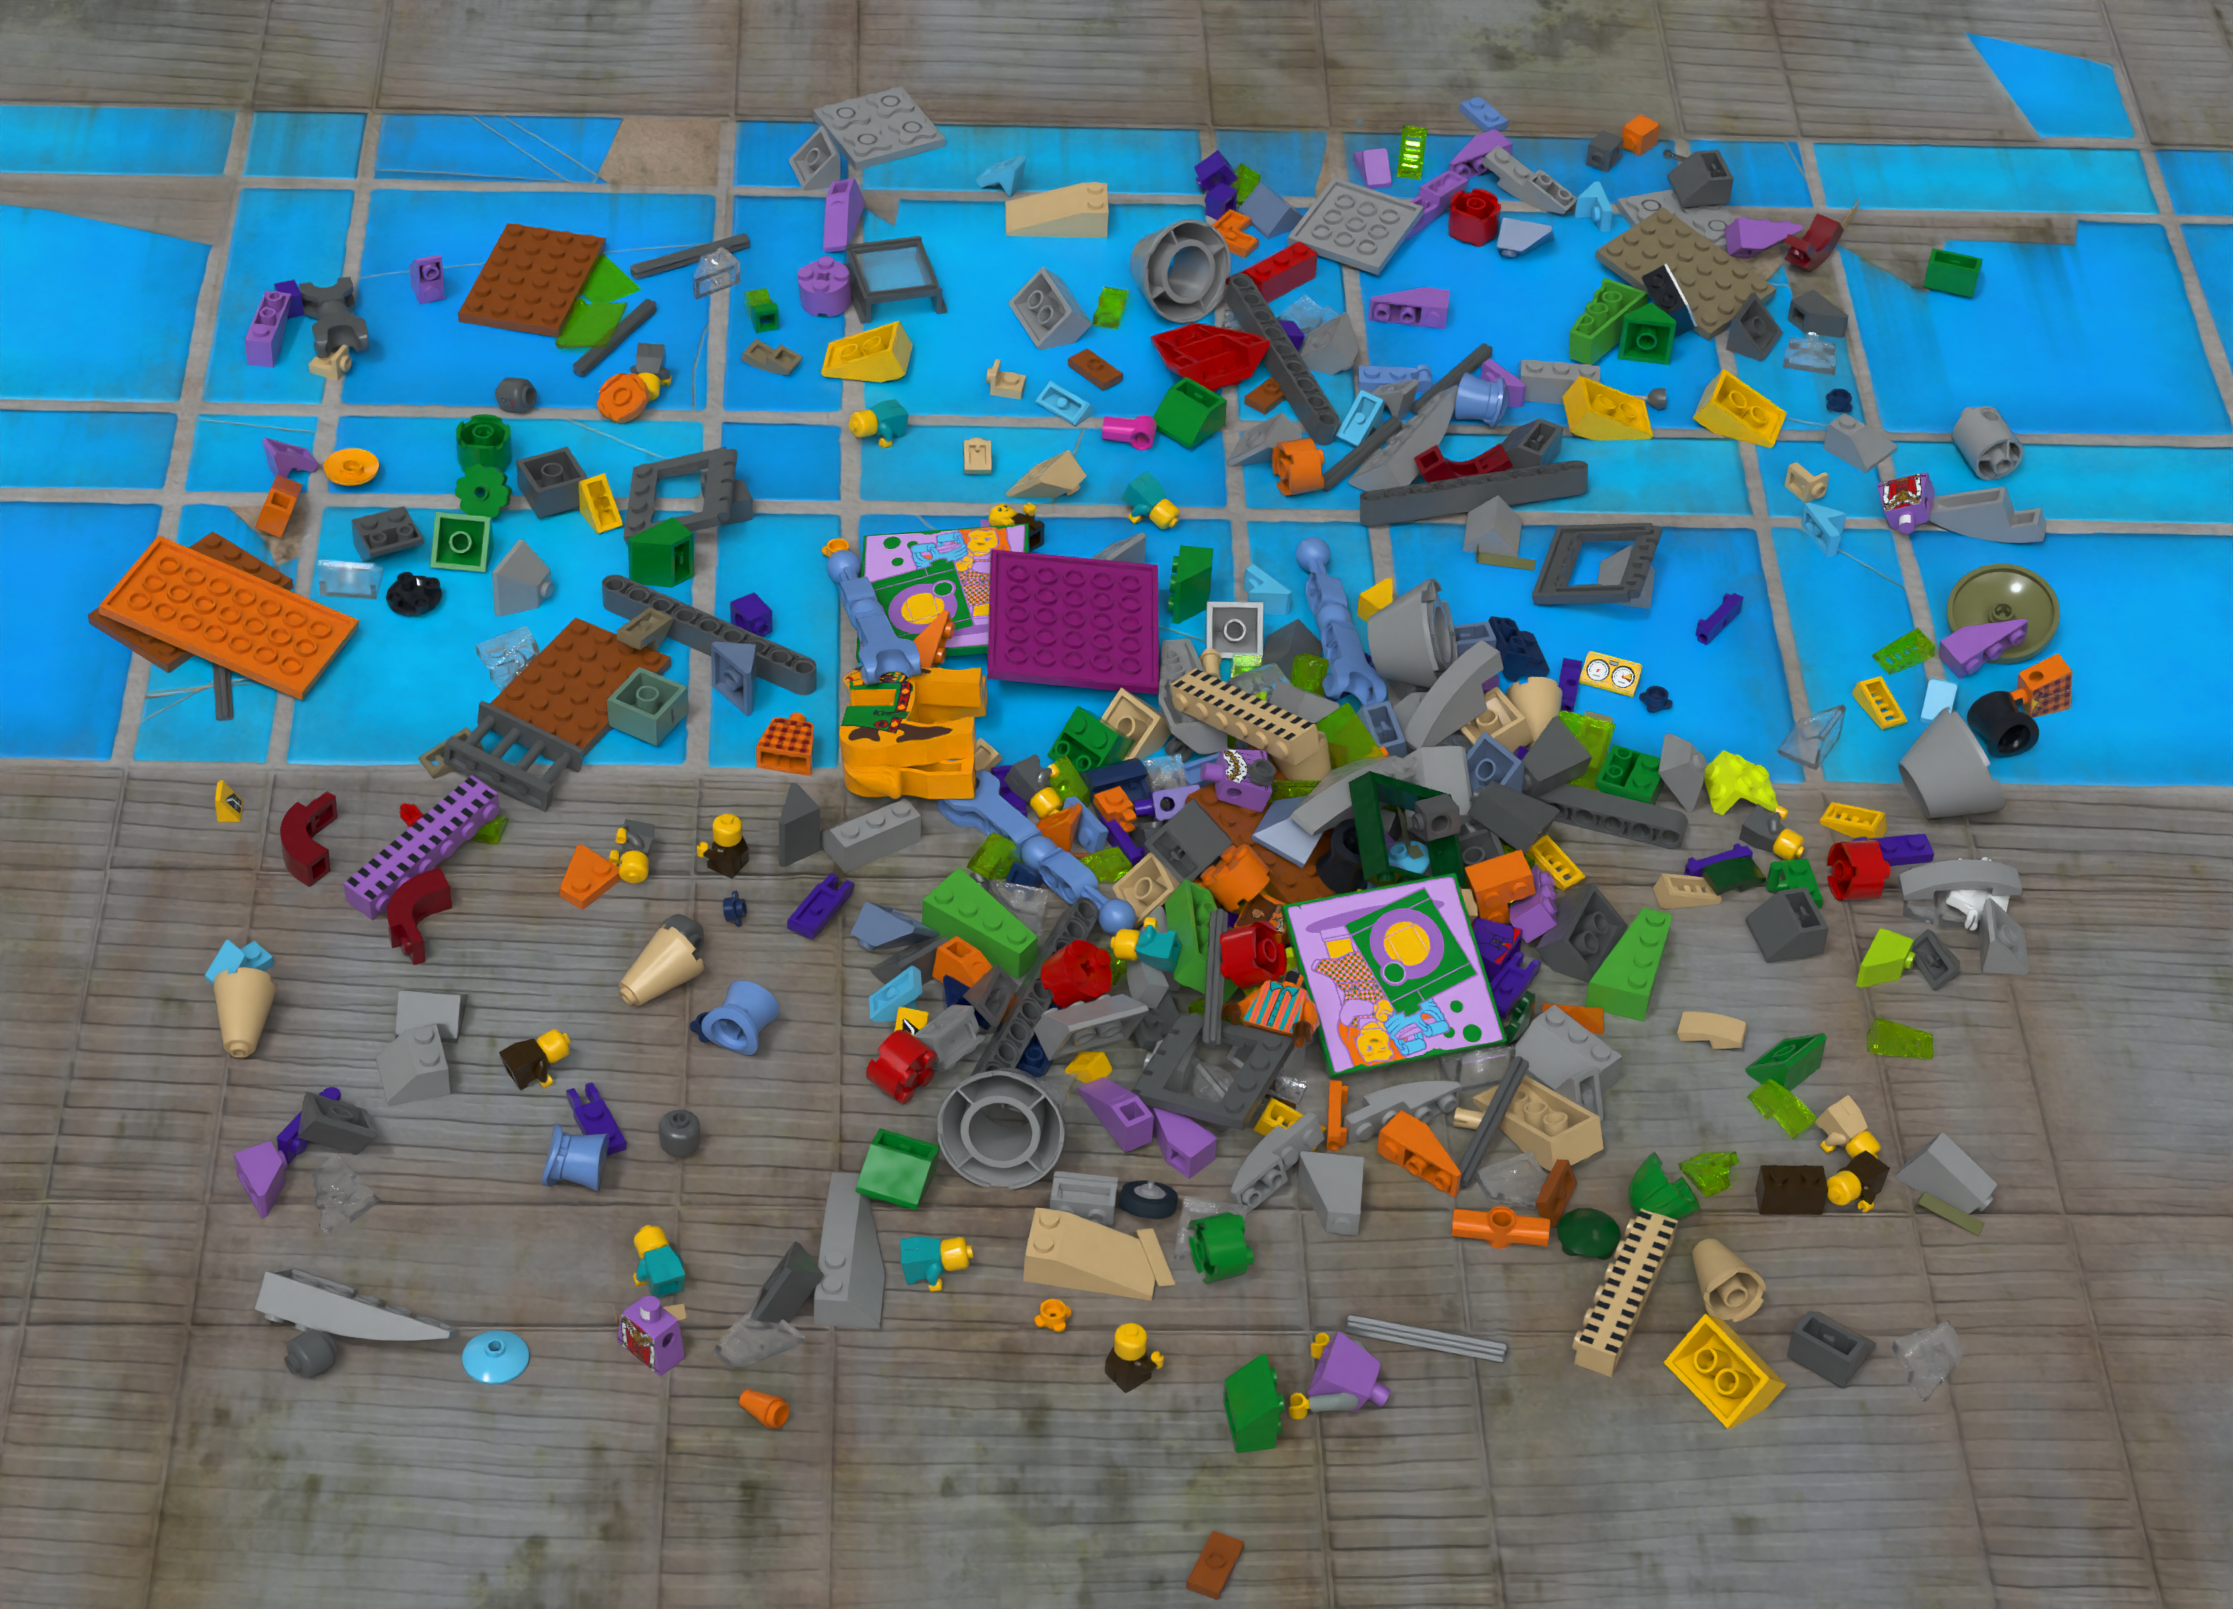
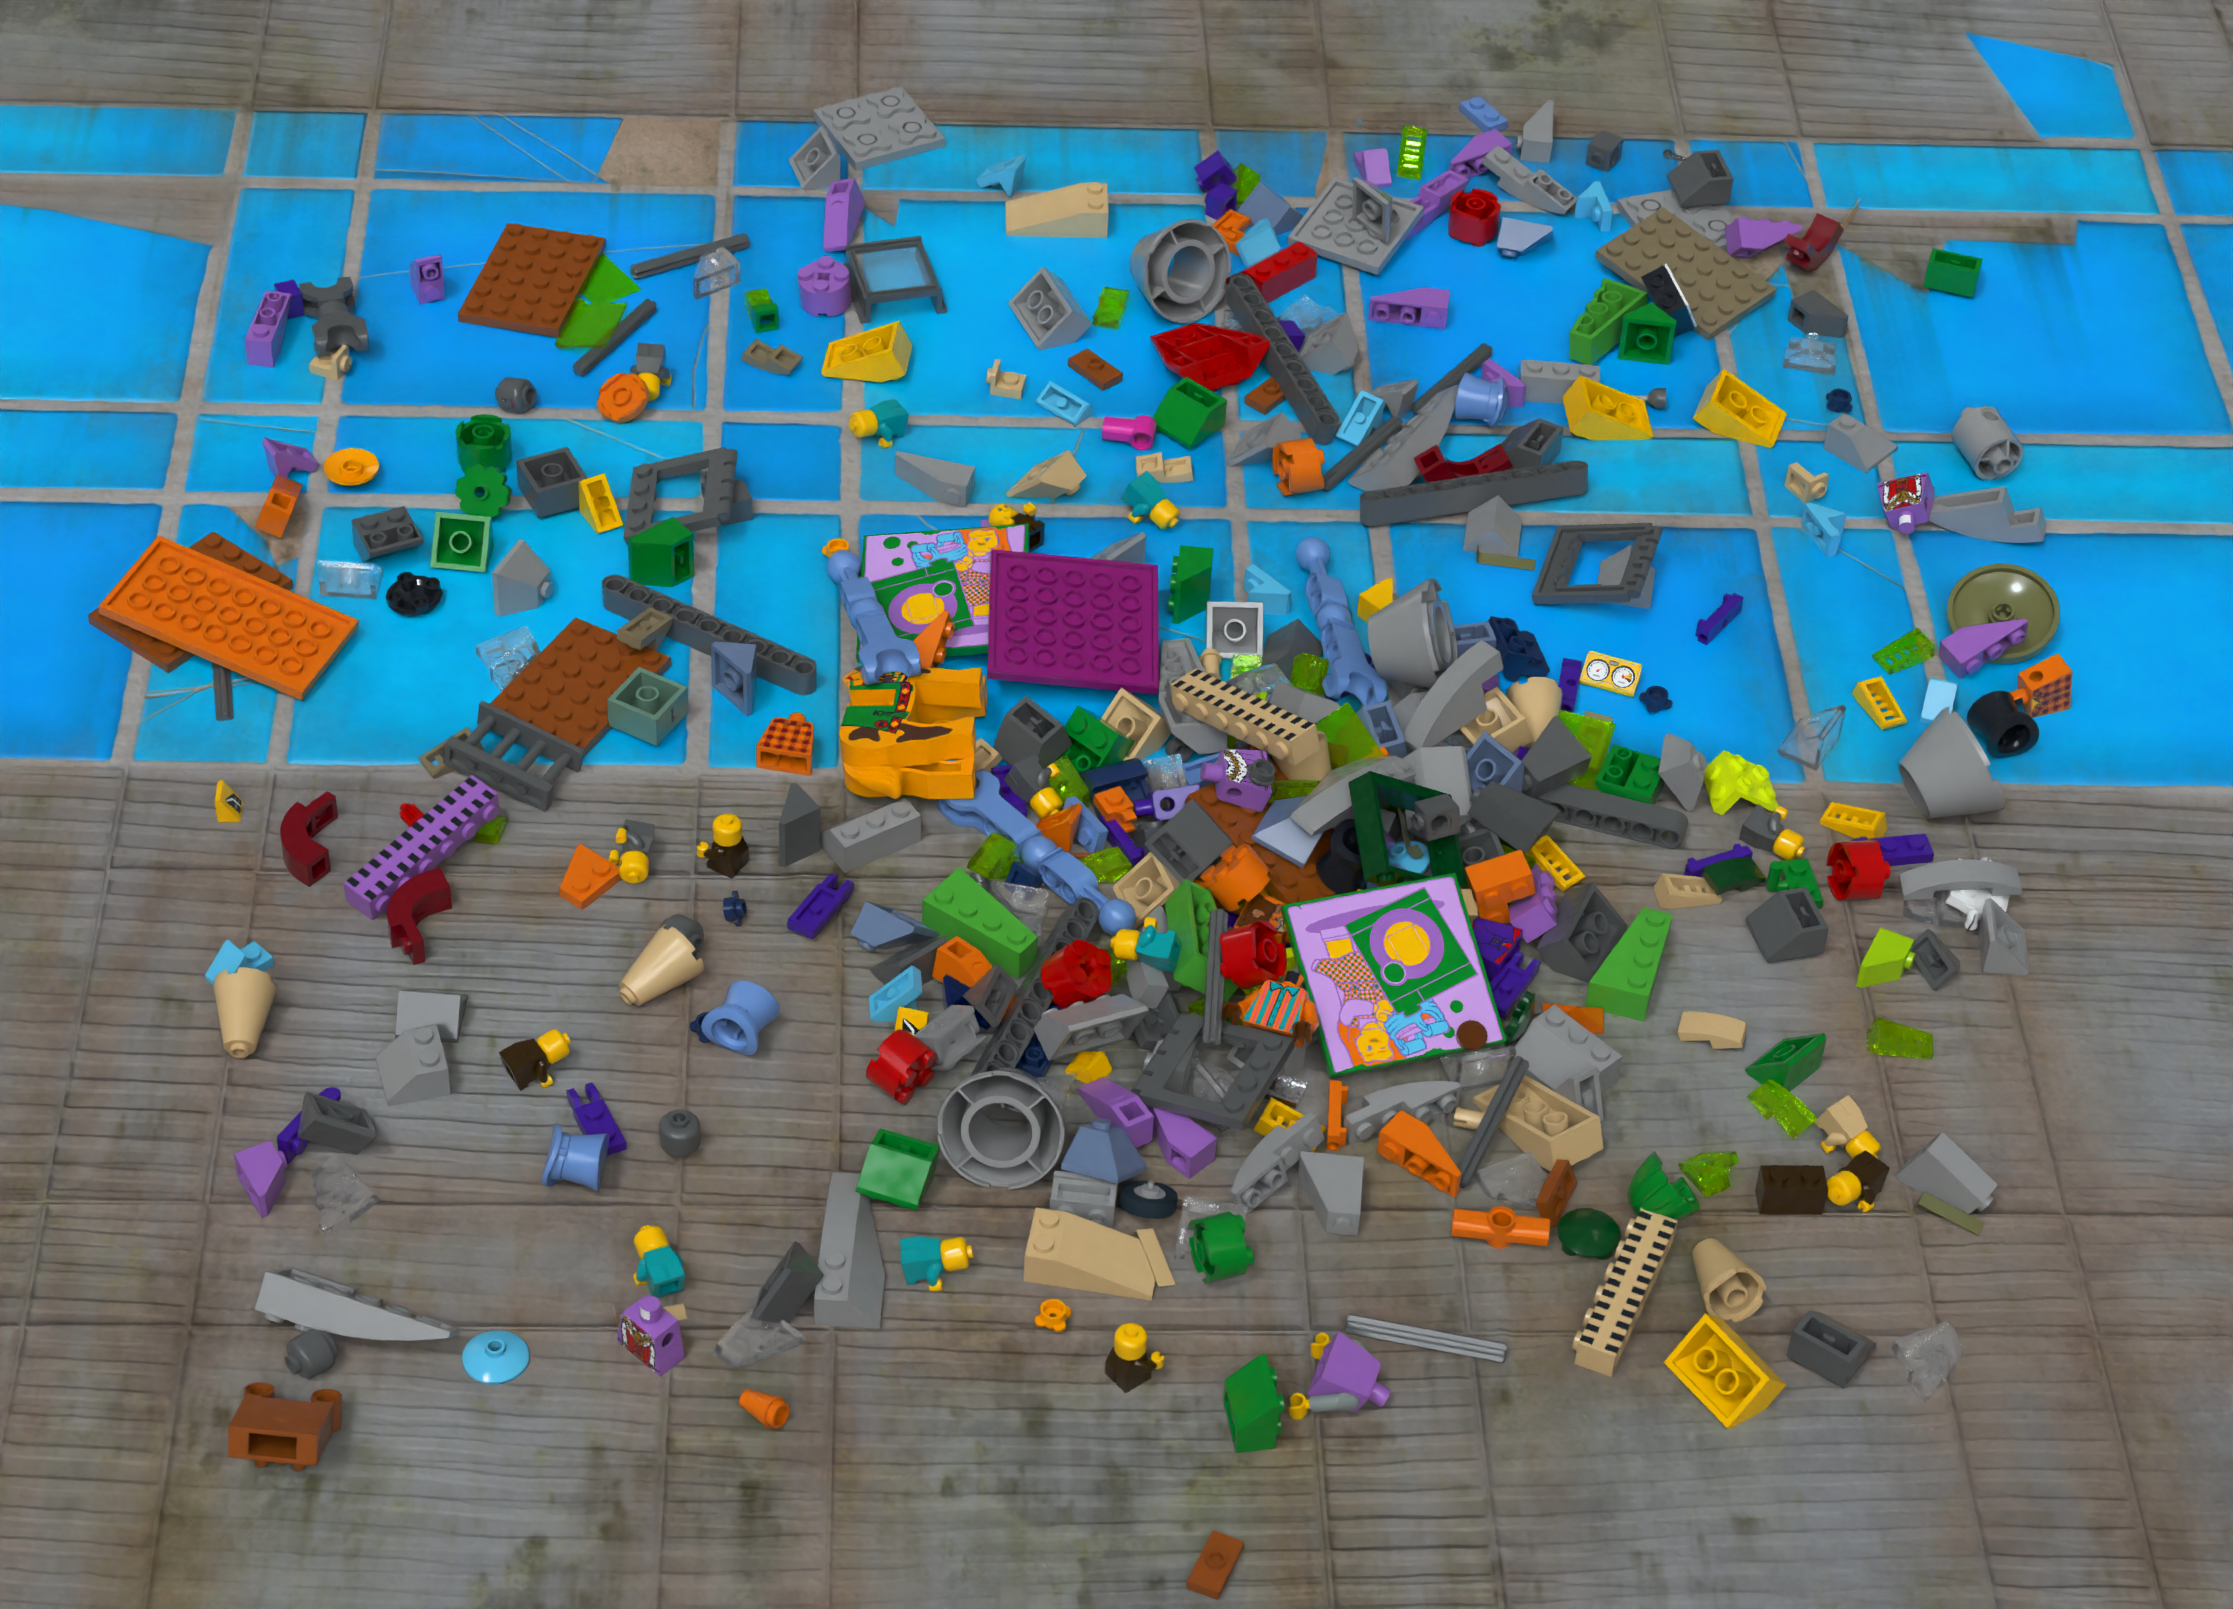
dark purple brick [730,592,772,637] -> none
tan bracket [963,438,992,474] -> none
medium blue plate [1357,364,1432,393] -> none
orange brick [1622,114,1660,157] -> none
dark grey slope [1726,292,1783,361] -> none
none -> dark orange piece [228,1382,342,1472]
none -> light grey slope [895,451,975,508]
none -> dark grey slope [993,695,1072,769]
none -> sand blue slope [1061,1118,1147,1184]
none -> tan slope [1136,452,1194,483]
none -> medium azure slope [1235,218,1280,267]
none -> light grey slope [1353,177,1393,243]
none -> reddish brown piece [1456,1020,1487,1051]
none -> light grey slope [1516,100,1554,163]

